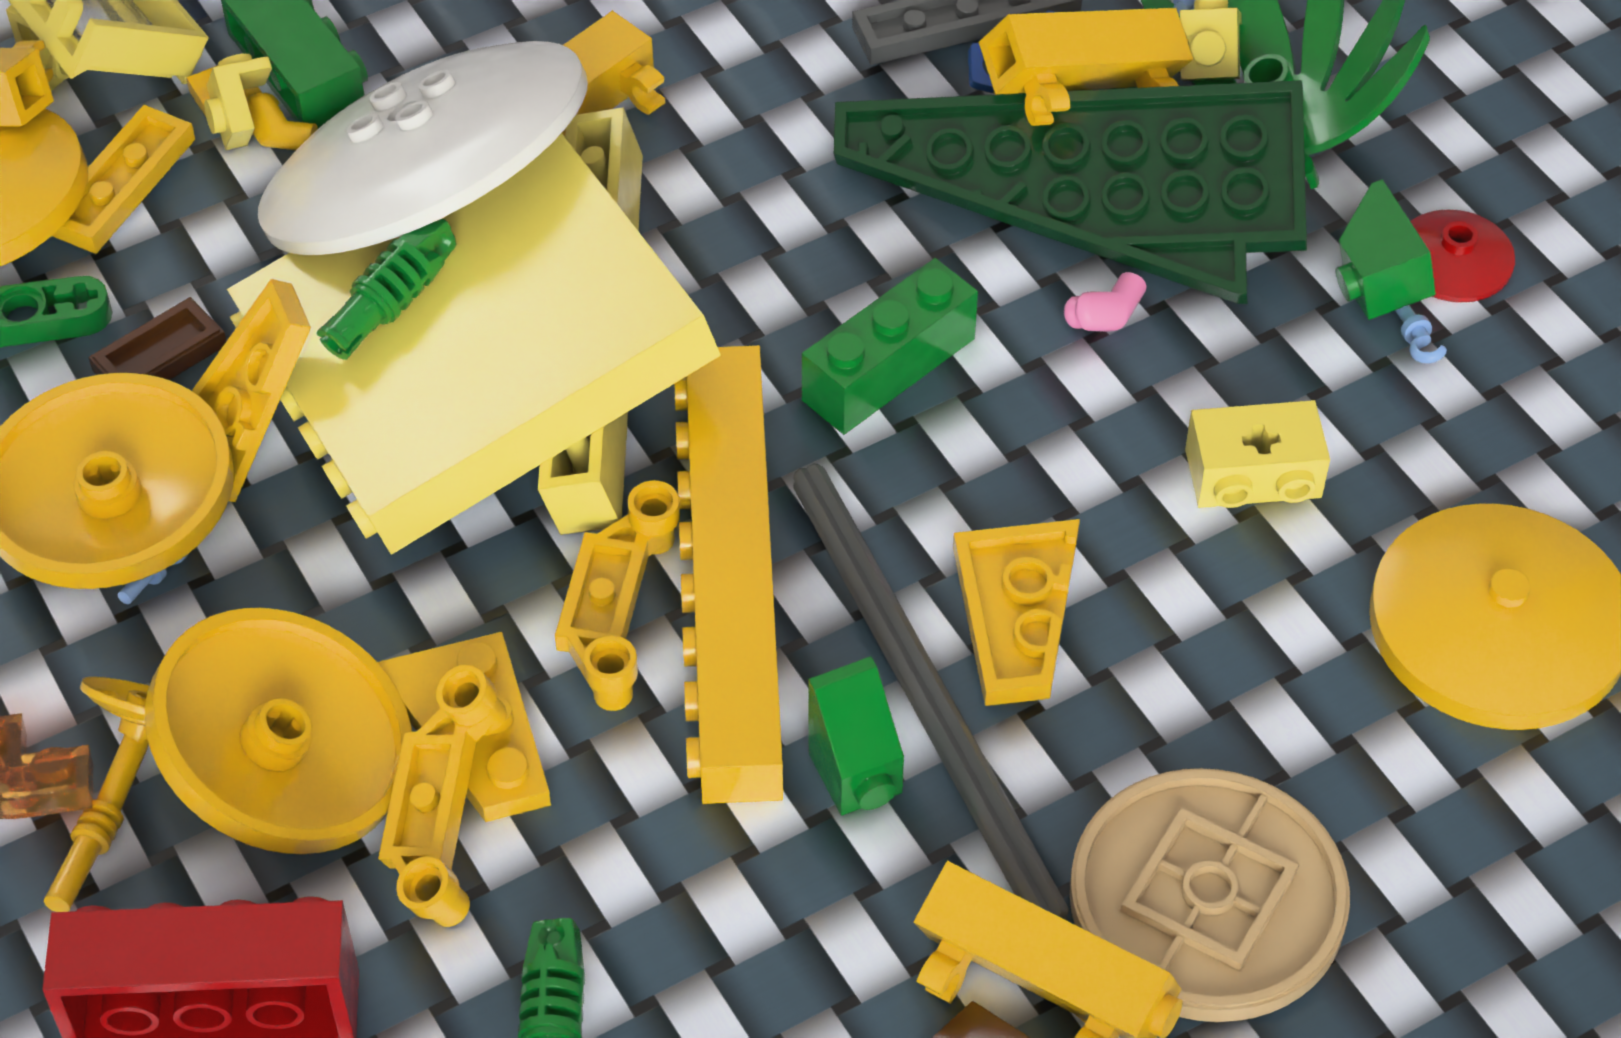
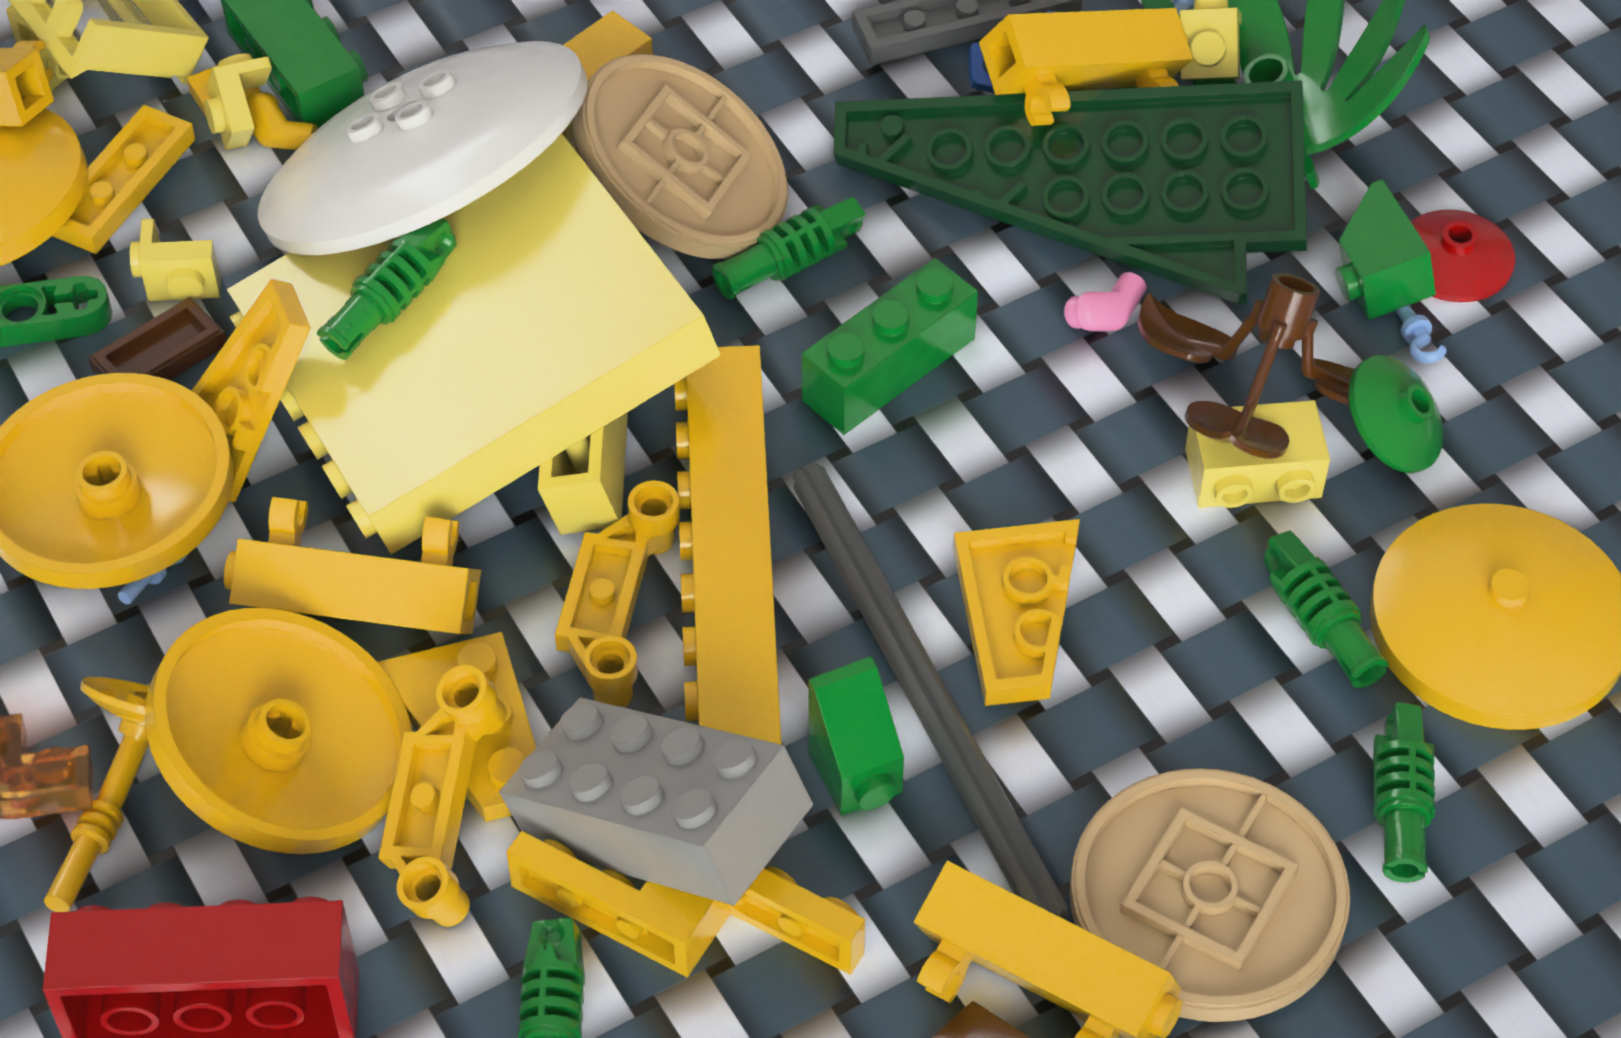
none -> light yellow bracket [130,219,221,301]
none -> yellow brick [224,497,481,634]
none -> light grey piece [499,697,813,906]
none -> yellow bracket [506,830,865,978]
none -> tan plate [572,54,788,259]
none -> green hinge [712,197,866,300]
none -> reddish brown plant [1138,273,1354,459]
none -> green hinge [1263,530,1389,689]
none -> green dish [1348,355,1443,474]
none -> green hinge [1373,702,1435,883]

